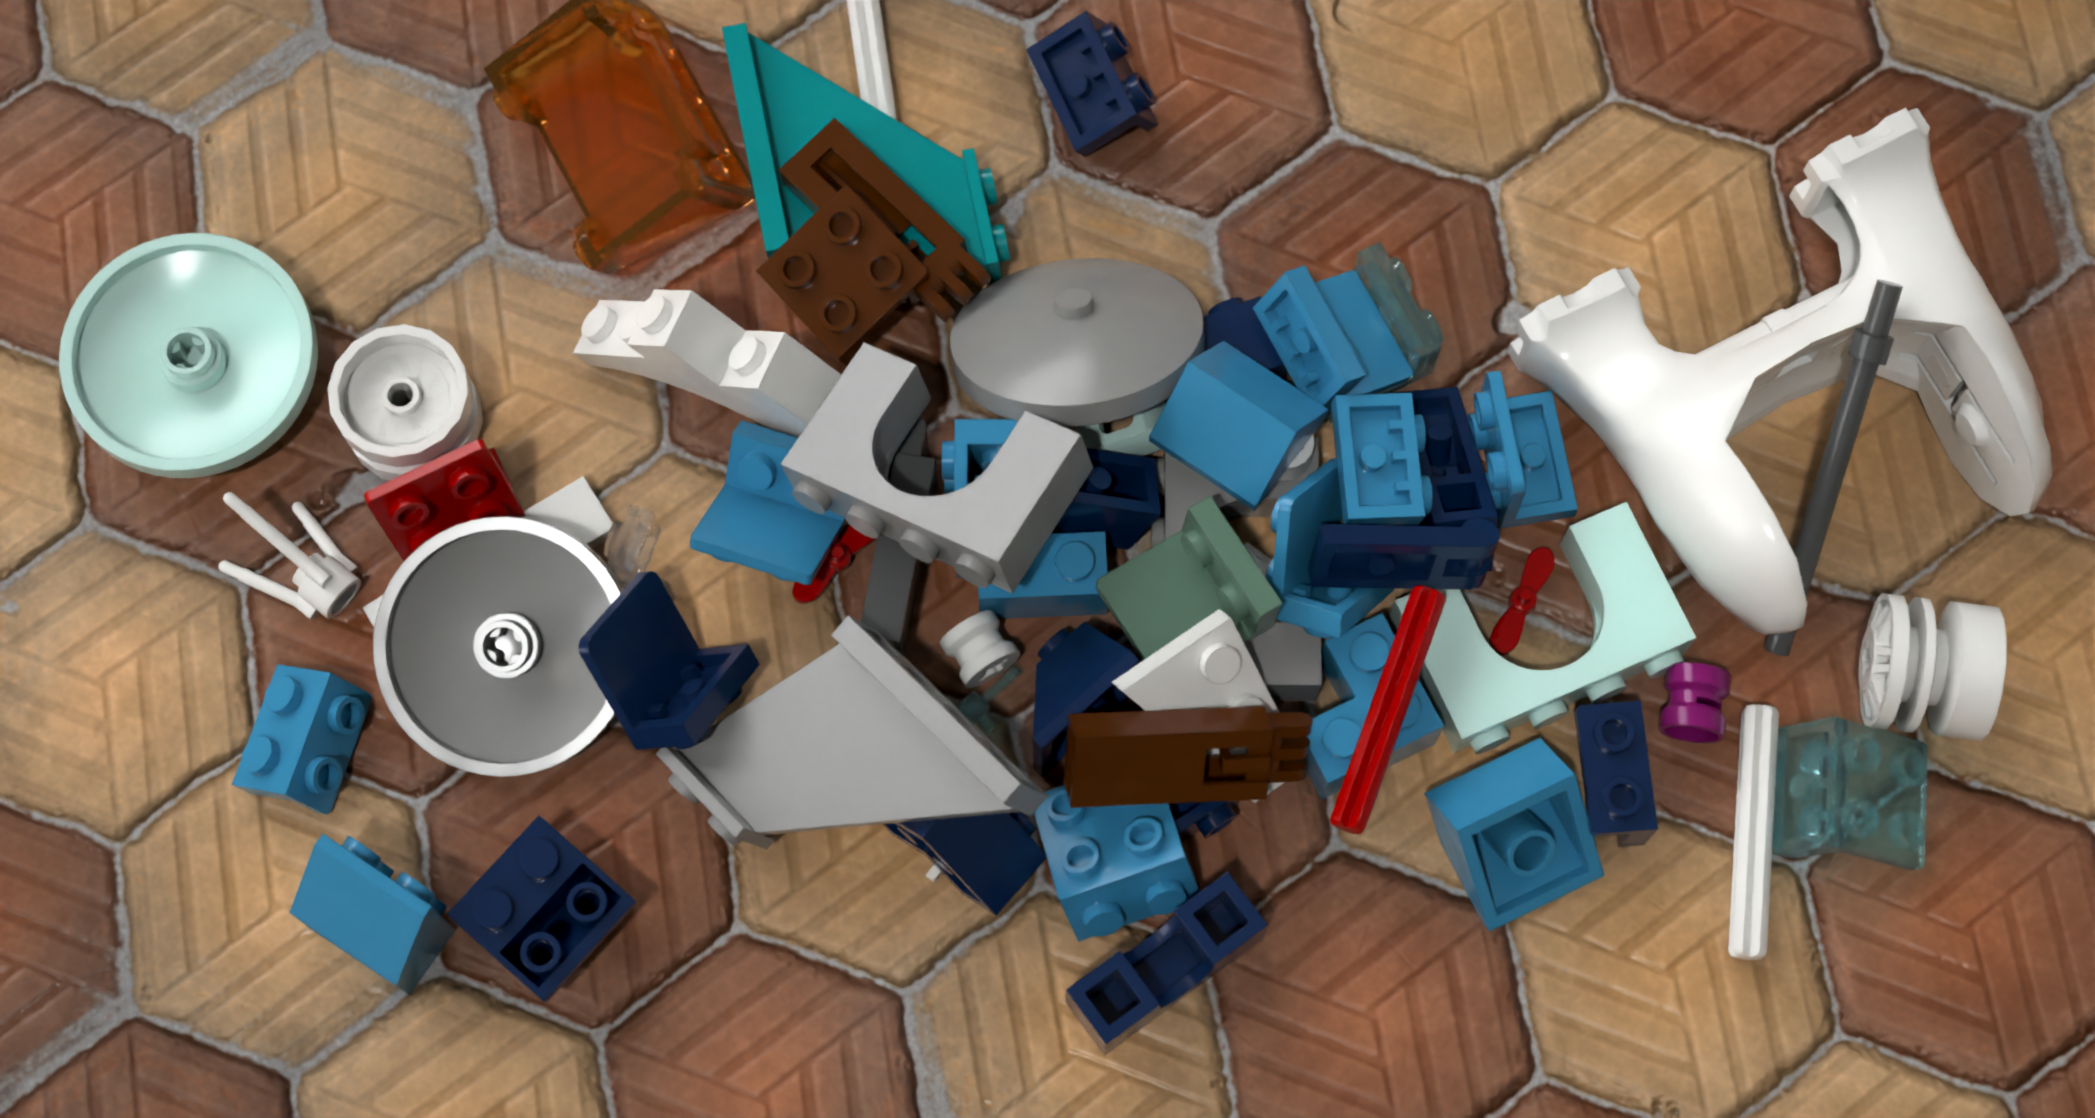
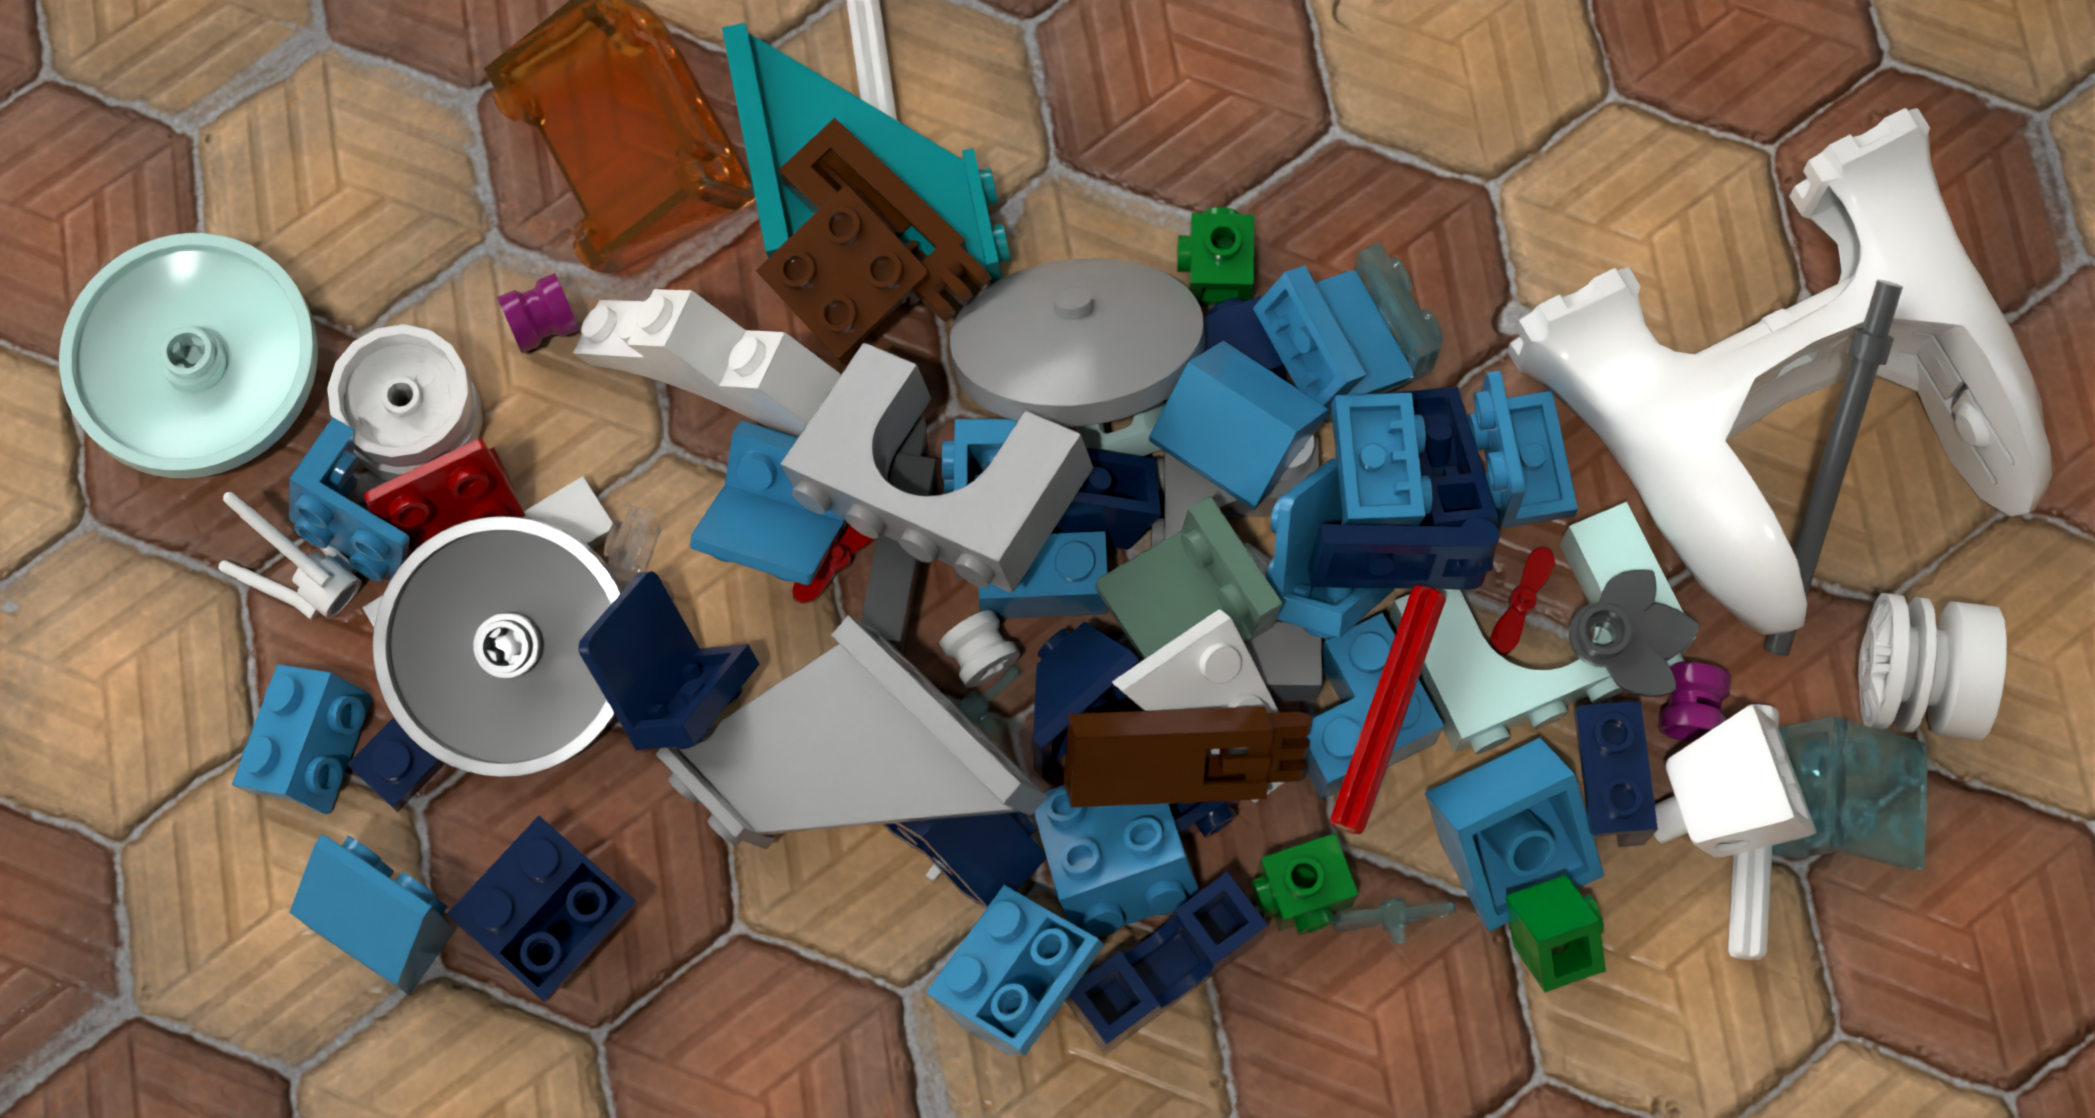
dark blue bracket [1026,11,1158,156] -> none
none -> dark azure bracket [289,417,410,582]
none -> dark blue plate [347,718,443,813]
none -> magenta wheel [497,273,580,354]
none -> dark azure slope [926,885,1104,1056]
none -> green brick [1177,207,1254,306]
none -> green brick [1251,833,1359,935]
none -> clear light blue piece [1333,899,1456,944]
none -> green brick [1505,875,1606,993]
none -> dark grey plate [1569,570,1700,697]
none -> white torso [1654,705,1817,858]

